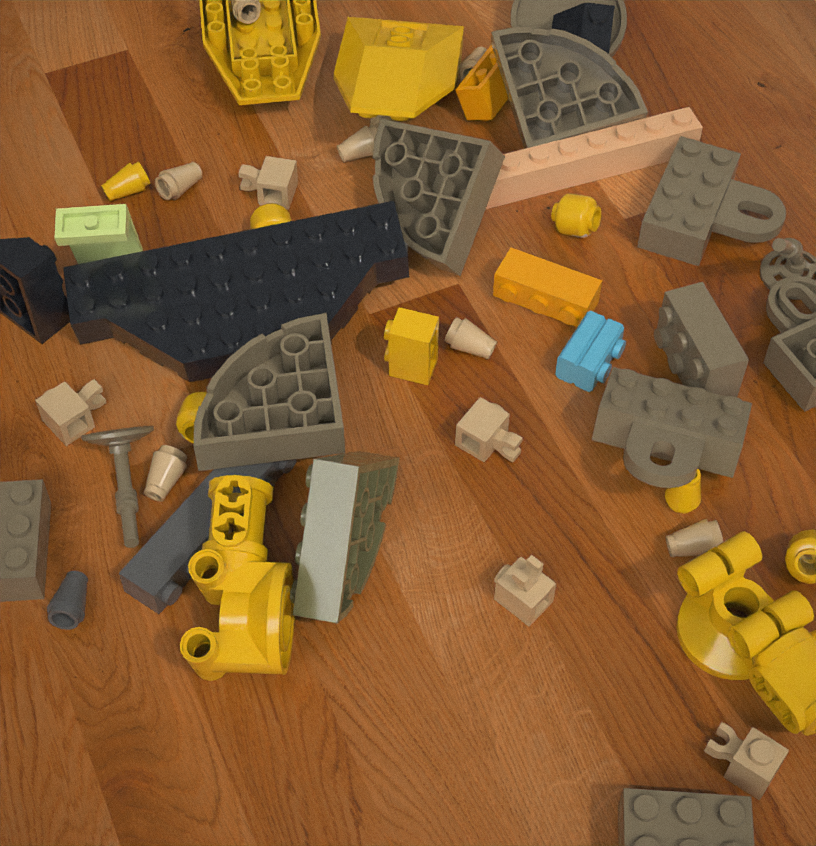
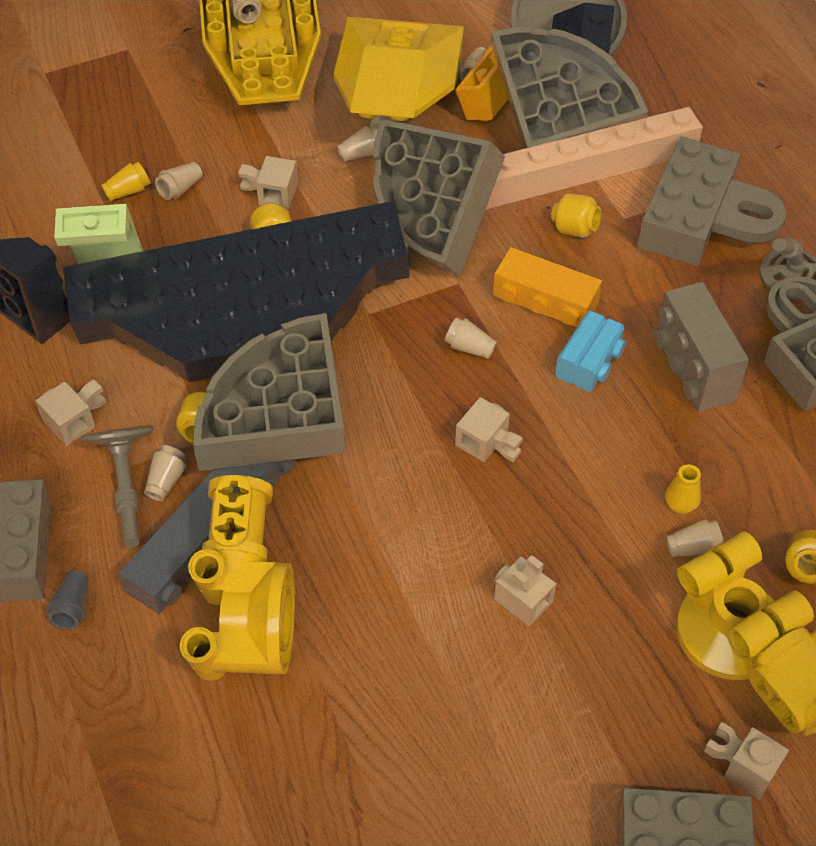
olive brick [290,451,400,624] -> none
yellow brick [384,307,439,385] -> none
dark tan brick [592,367,752,488] -> none

